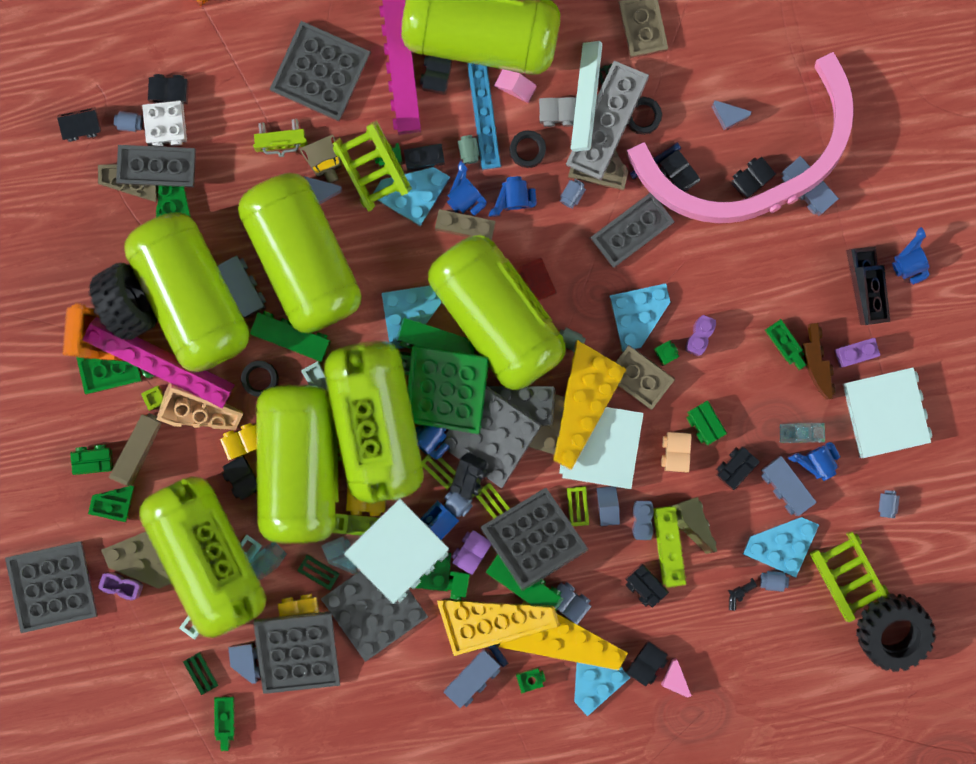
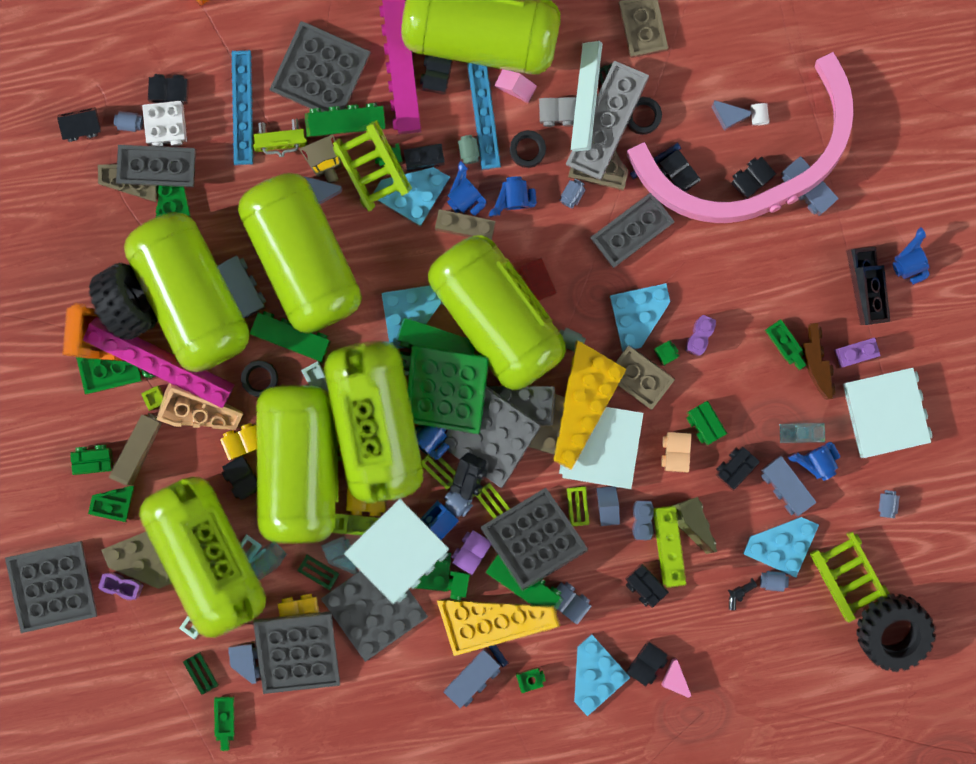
yellow wing [499,600,628,670] -> none
none -> dark azure tile [231,50,254,165]
none -> green brick [304,103,385,137]
none -> white beam [750,103,770,126]

